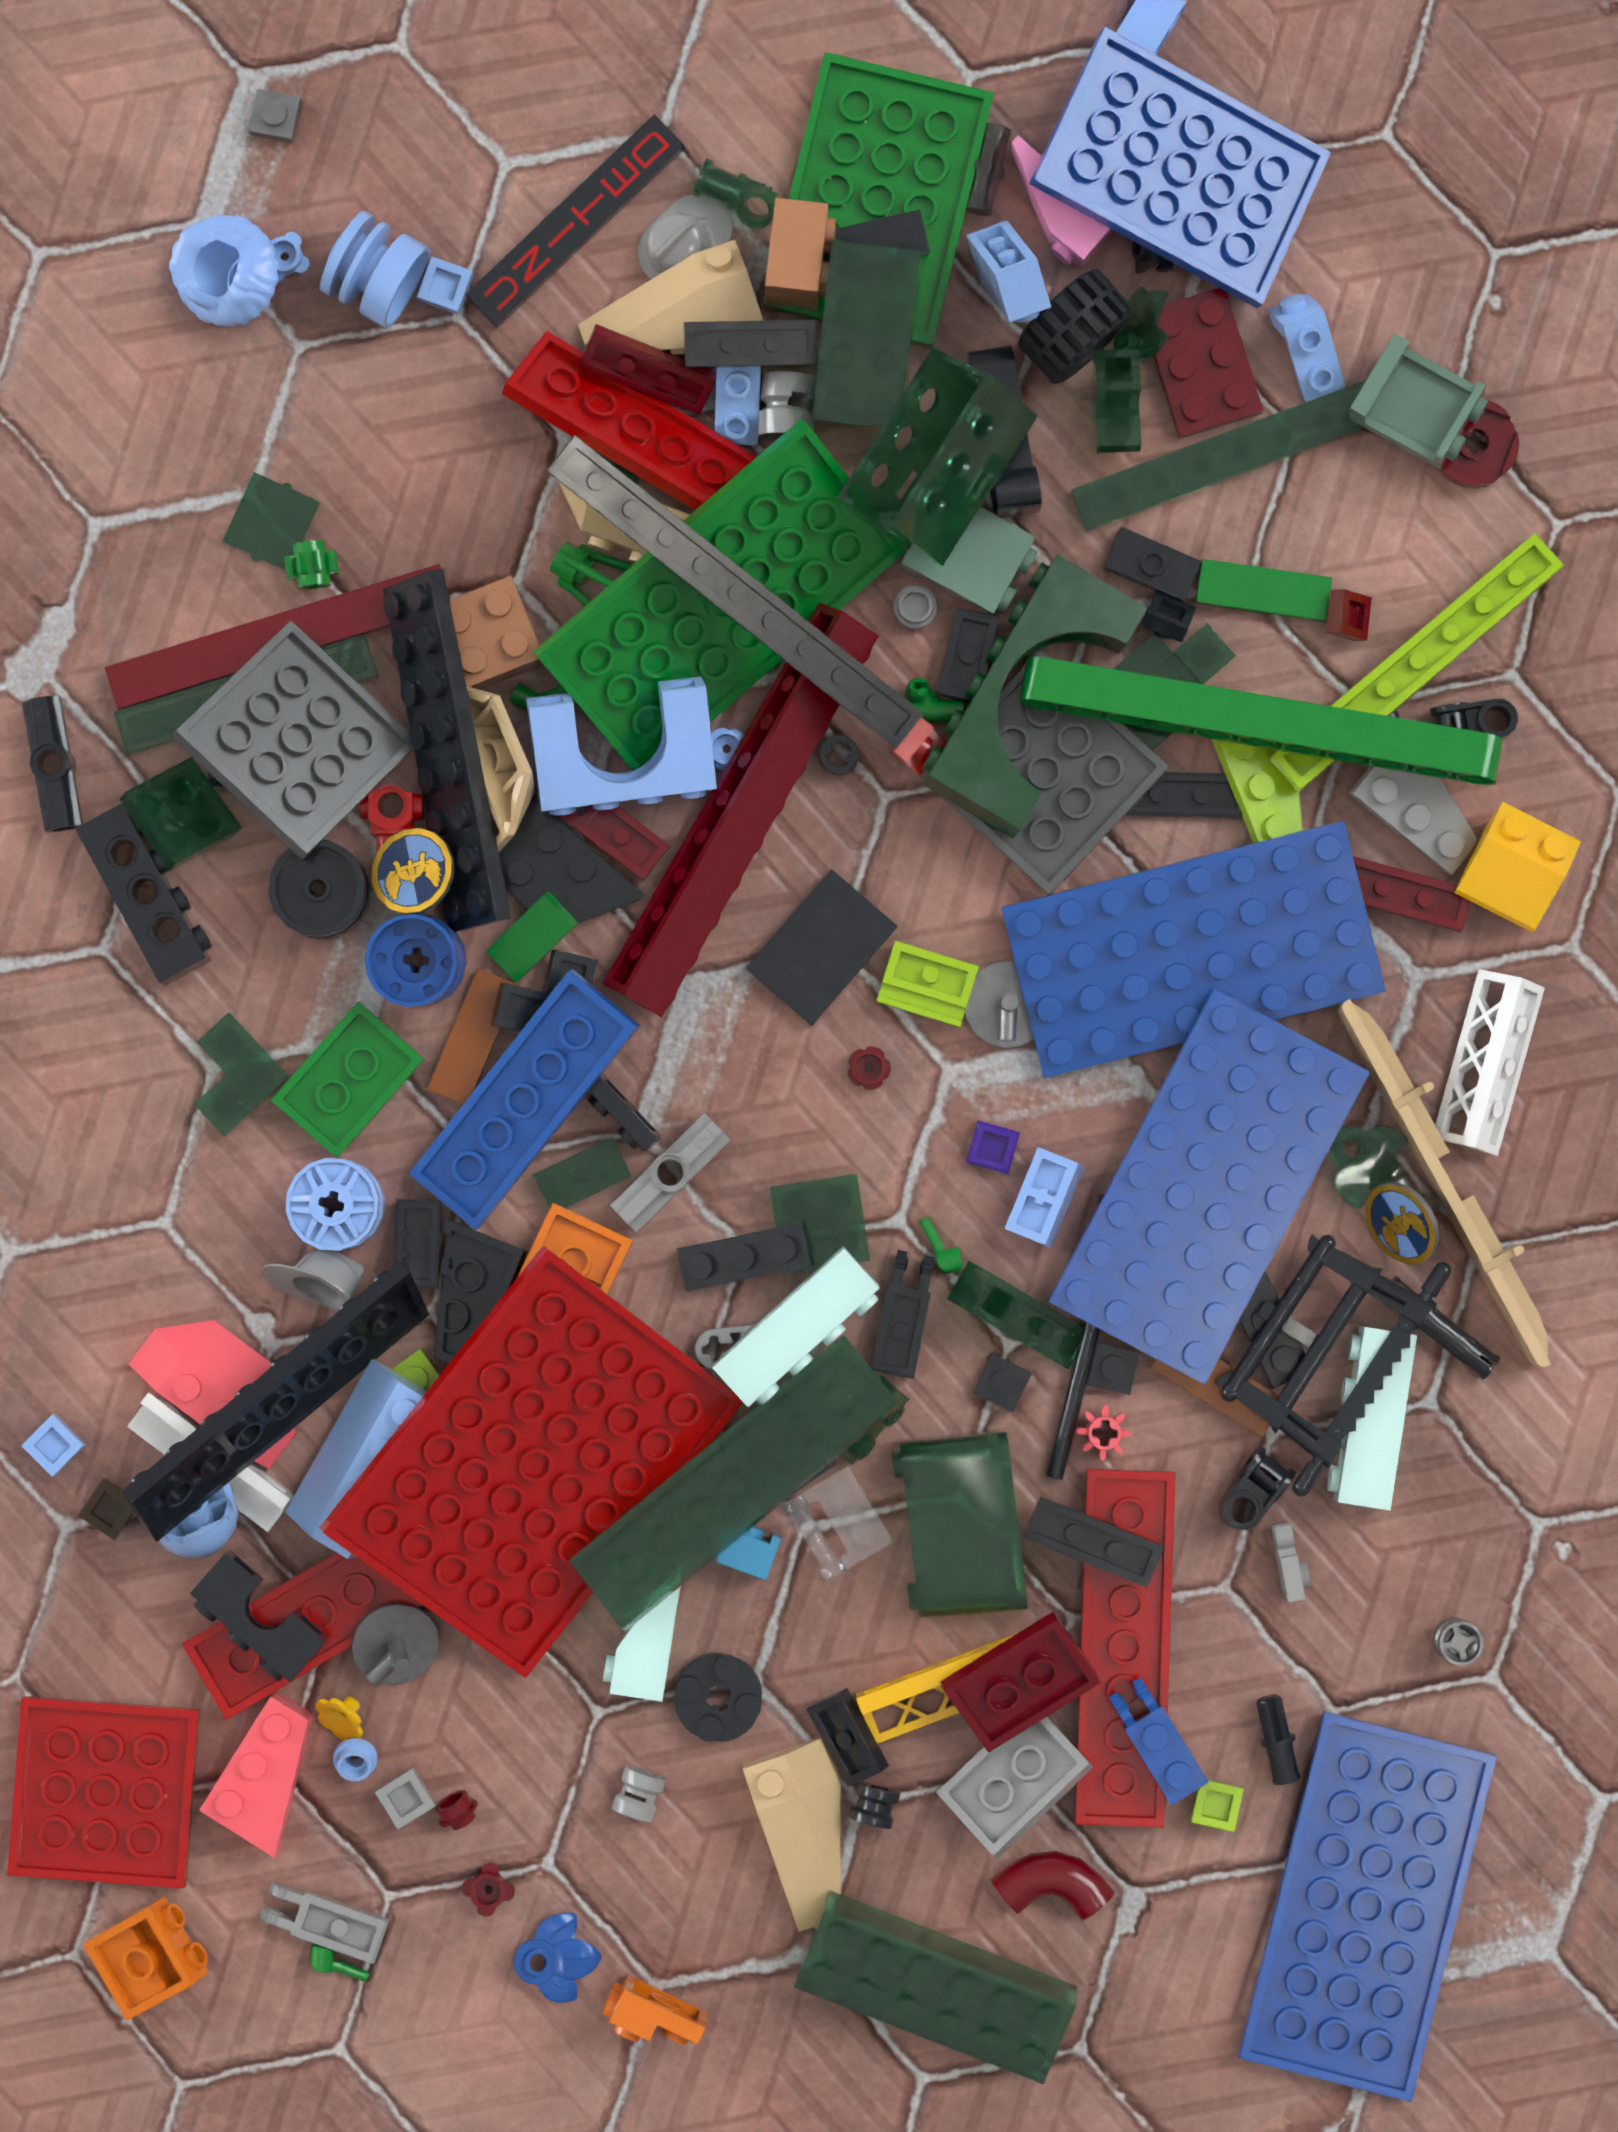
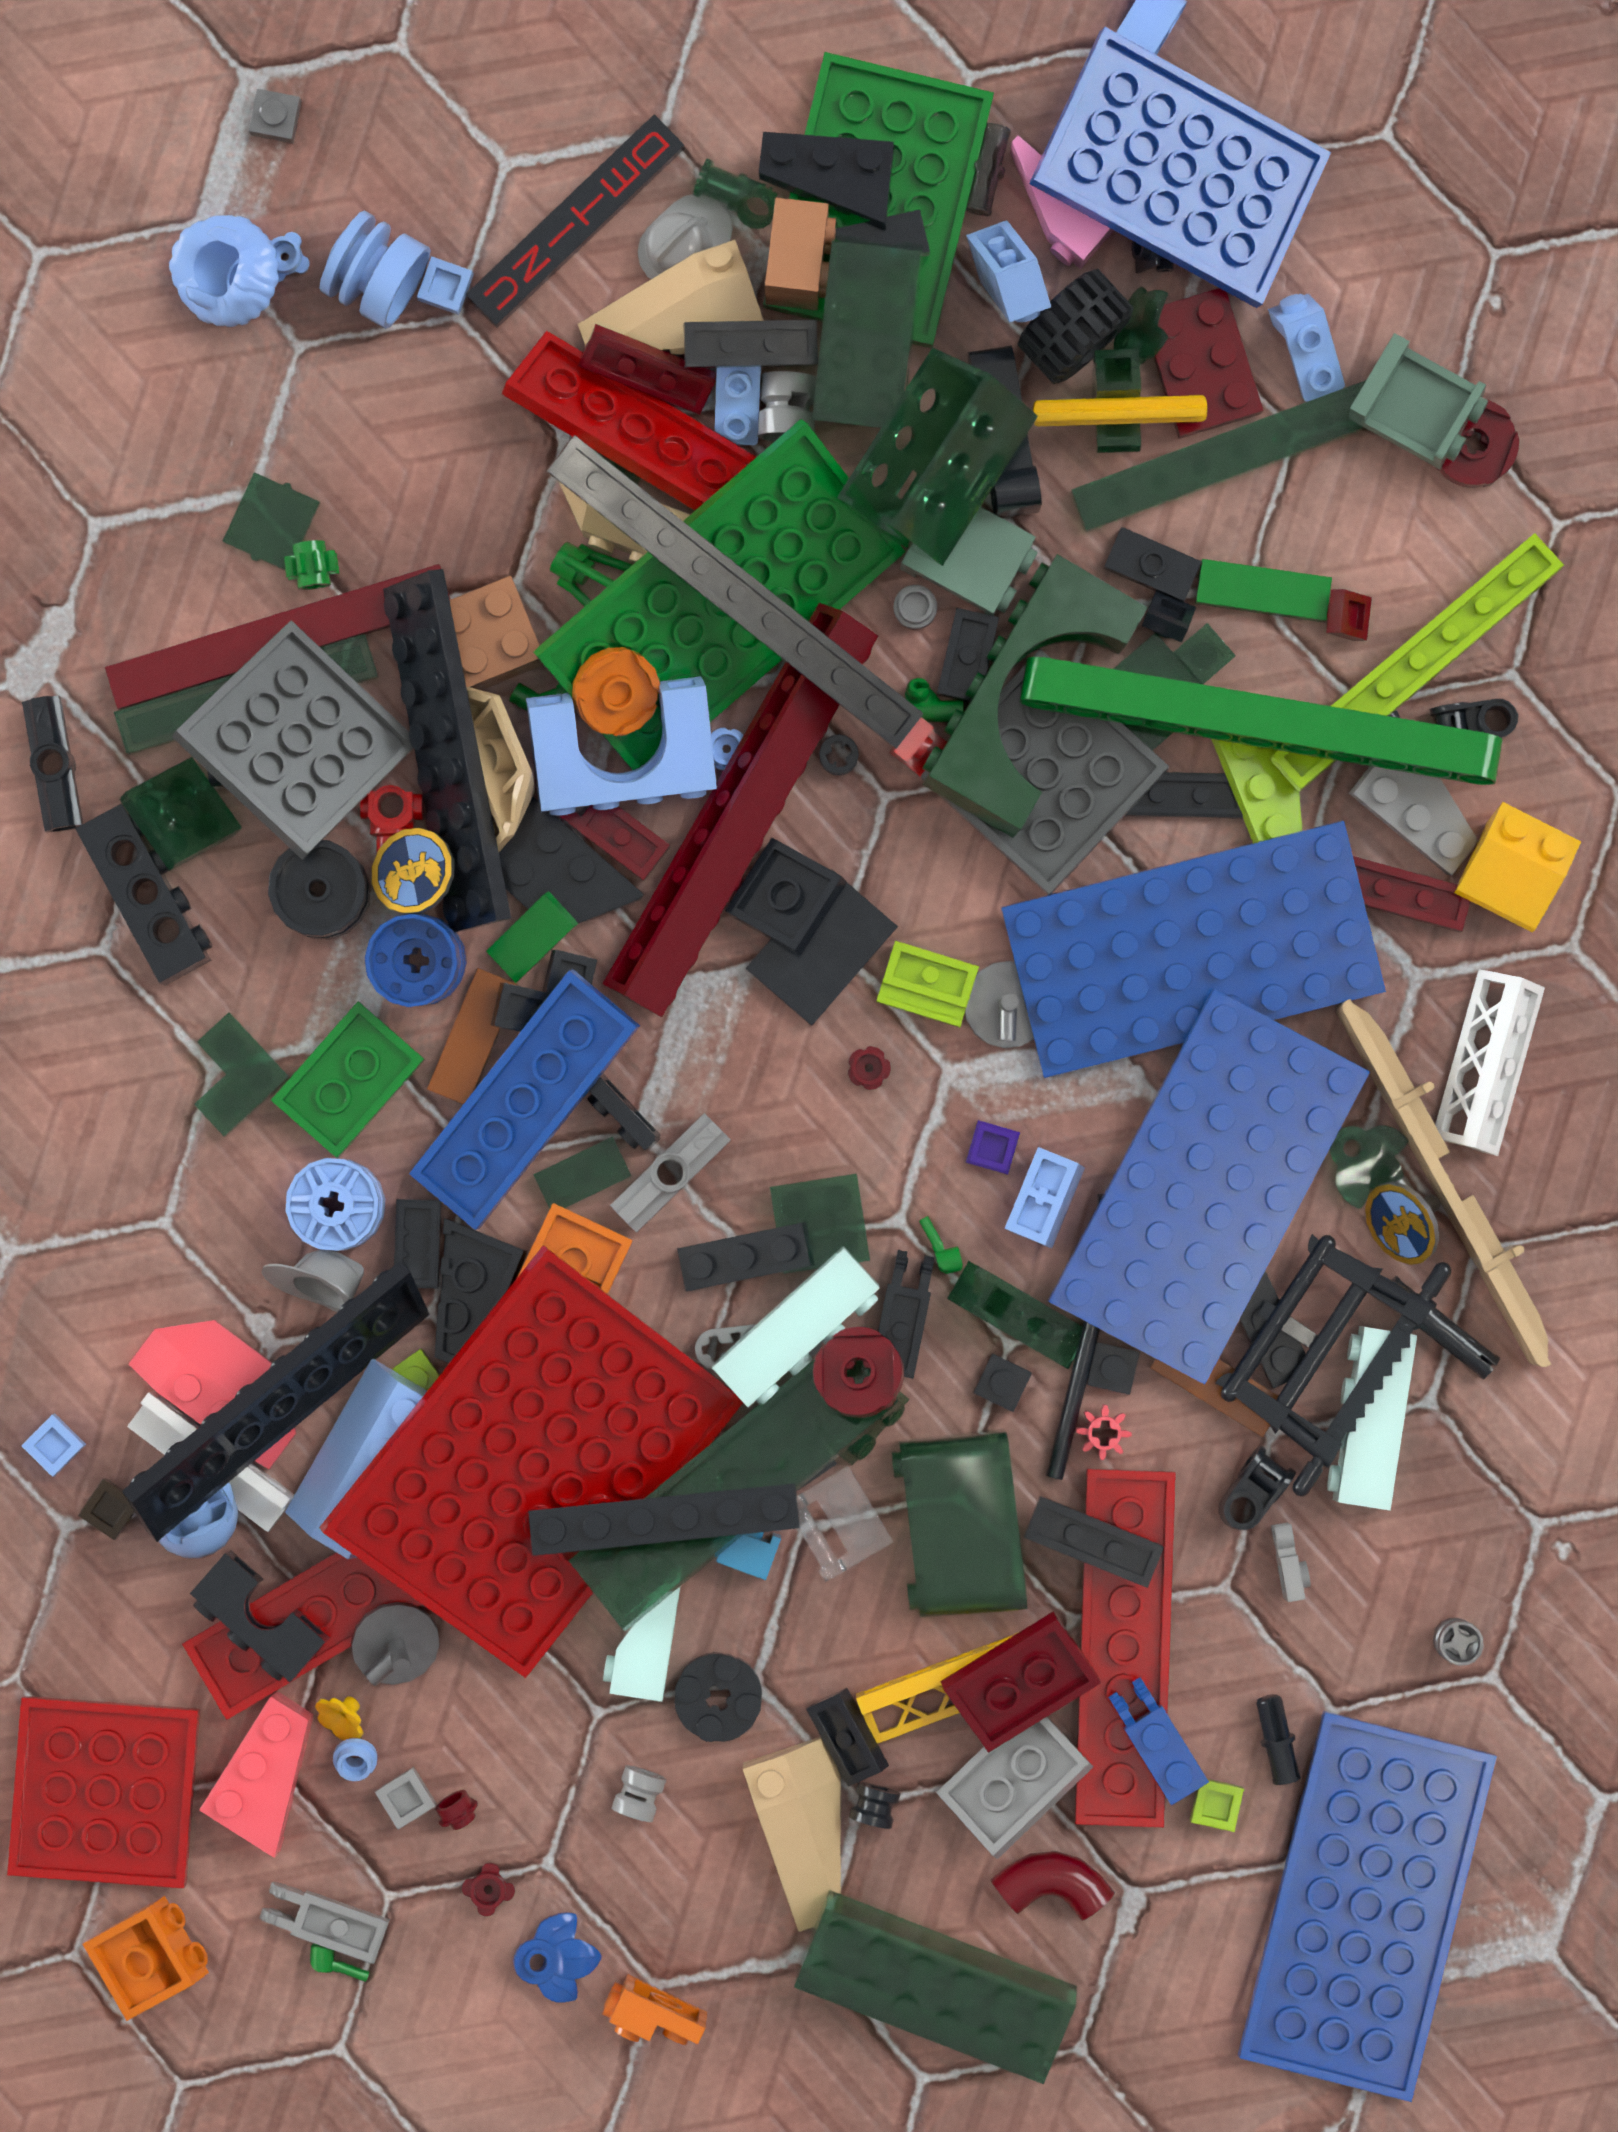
none -> black plate [528,1483,800,1556]
none -> orange tile [572,647,660,736]
none -> black plate [725,838,847,955]
none -> black wing [759,132,894,231]
none -> dark red plate [813,1327,904,1418]
none -> yellow axle [1033,395,1207,427]

